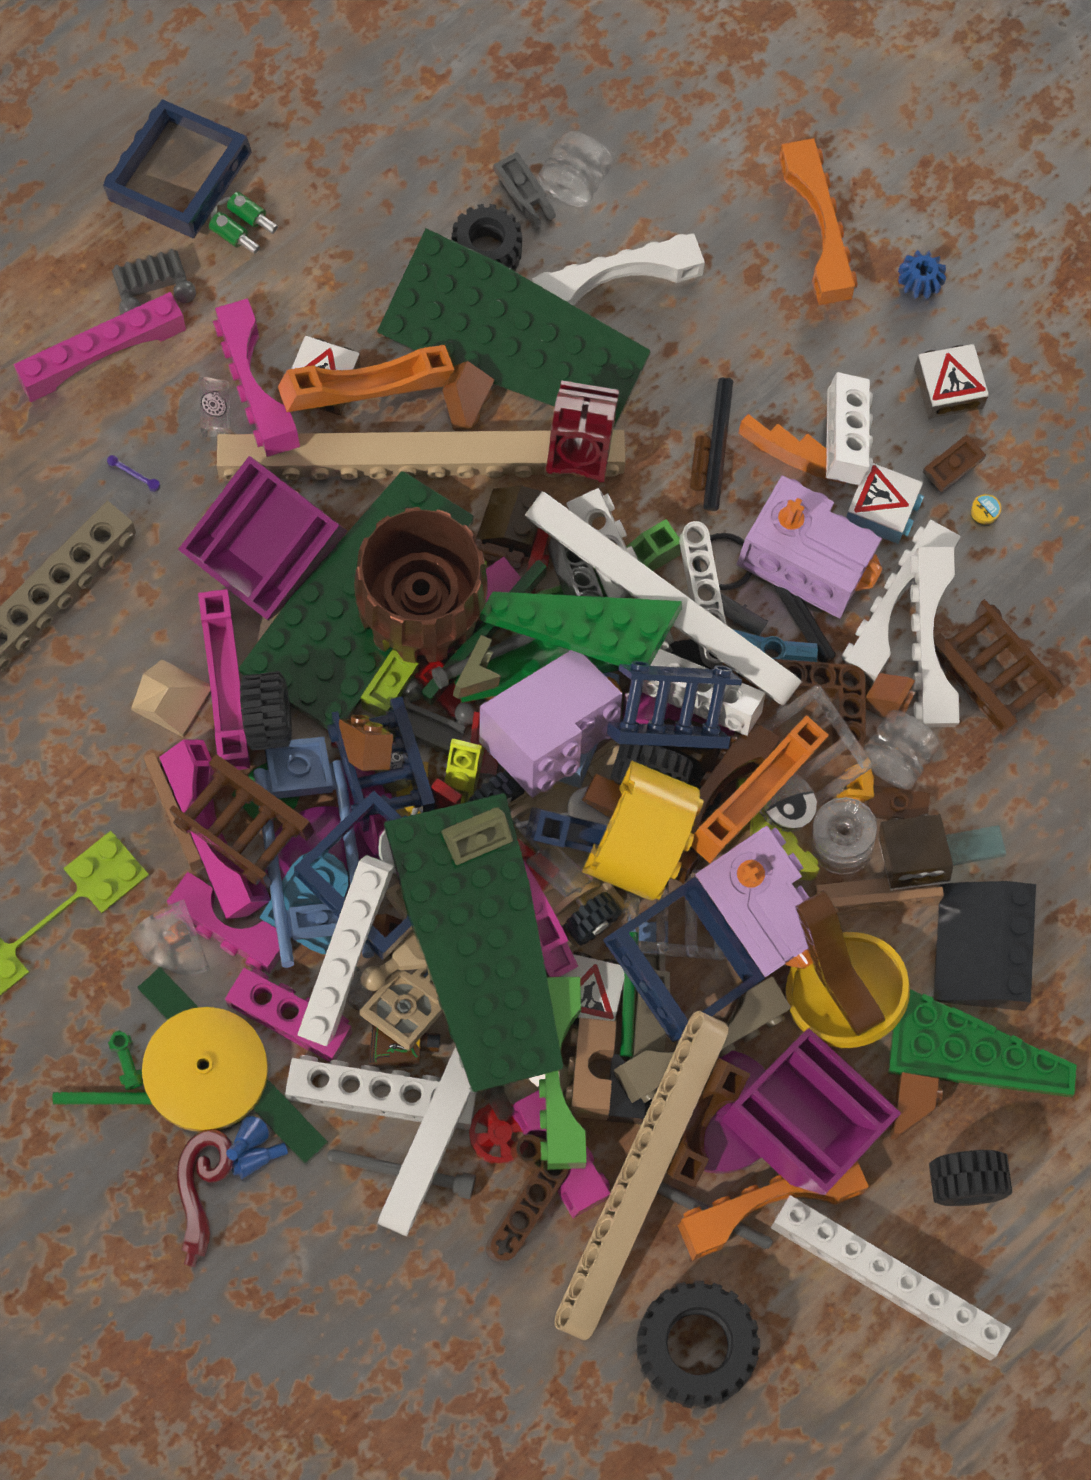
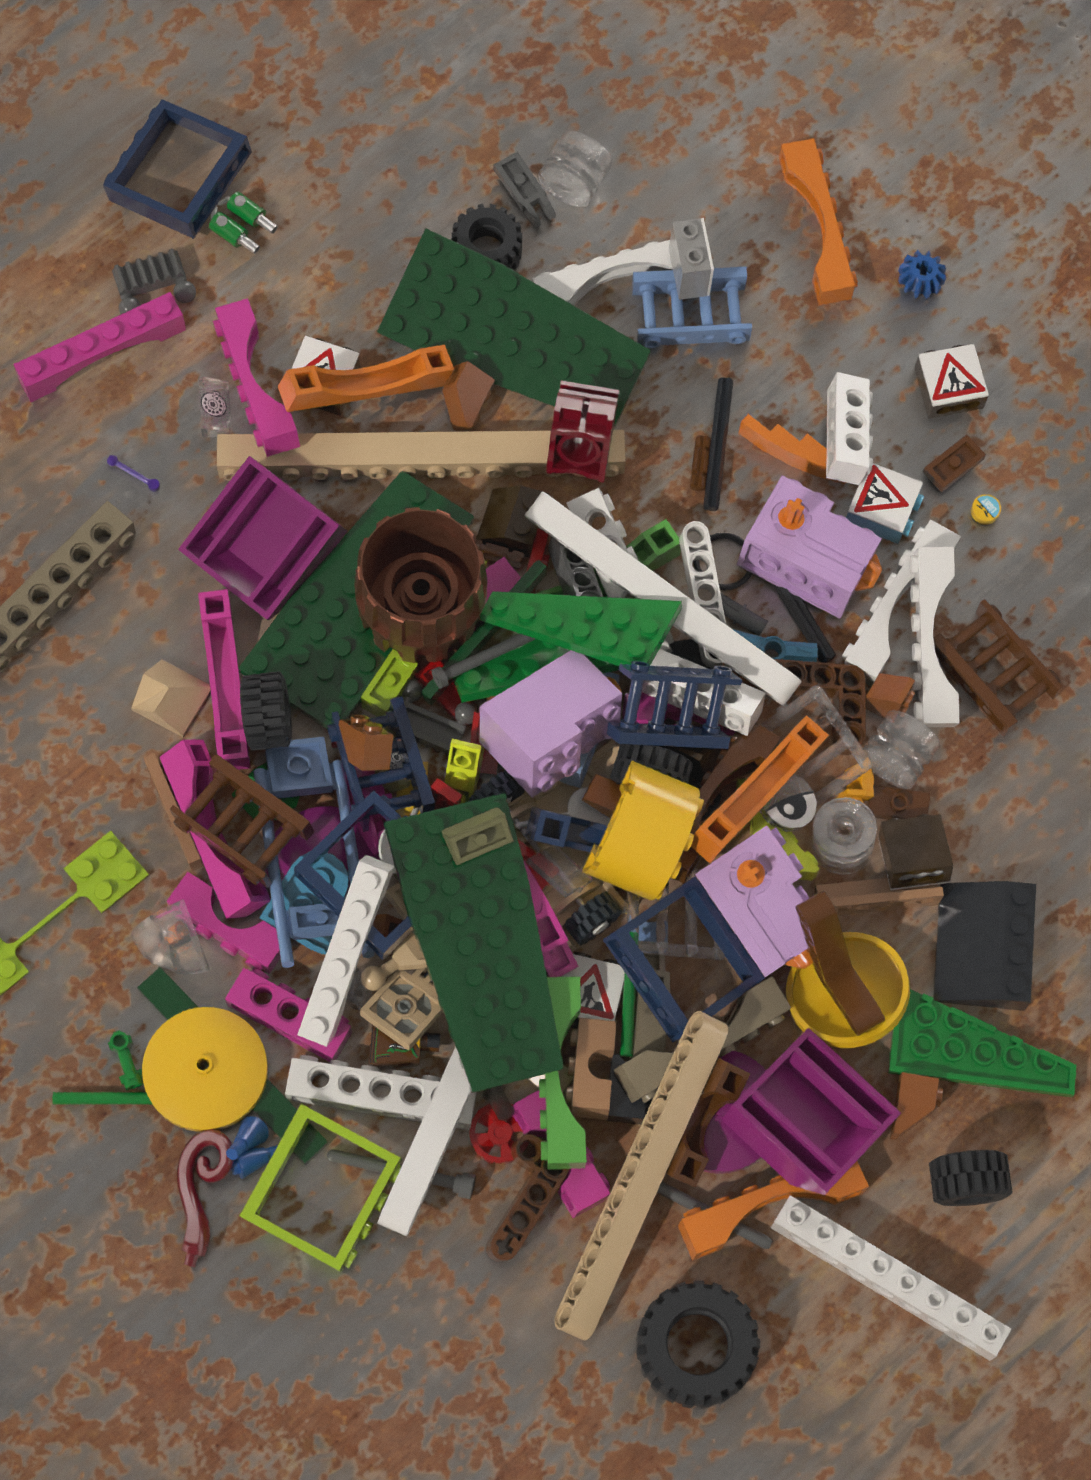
olive slope [453,635,501,699] -> none
clear light blue tile [946,825,1006,866] -> none
none -> lime window [240,1104,403,1272]
none -> medium blue fence [632,267,752,348]
none -> light grey piece [669,218,714,300]

